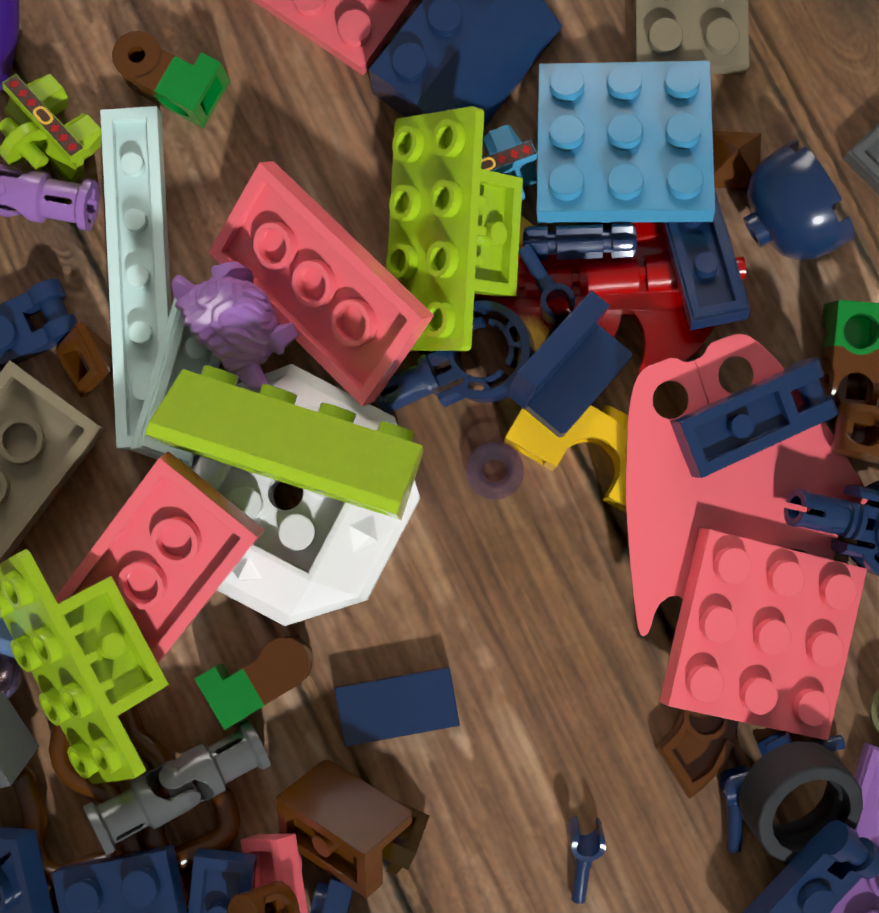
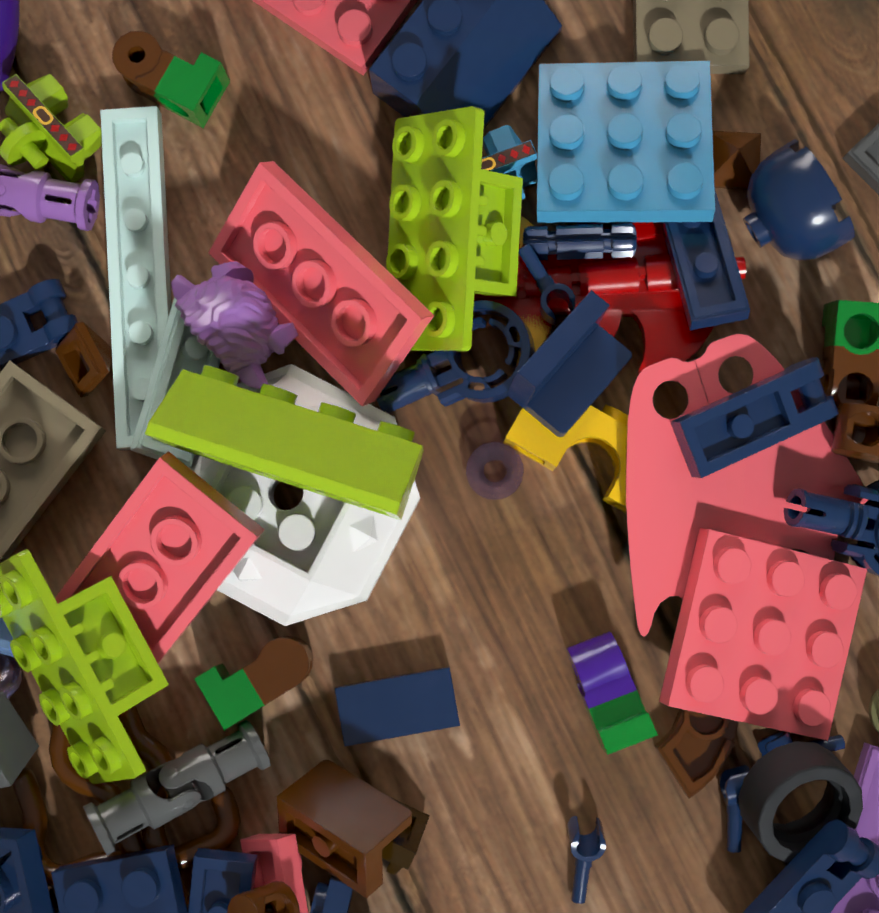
none -> leg [566,631,658,755]

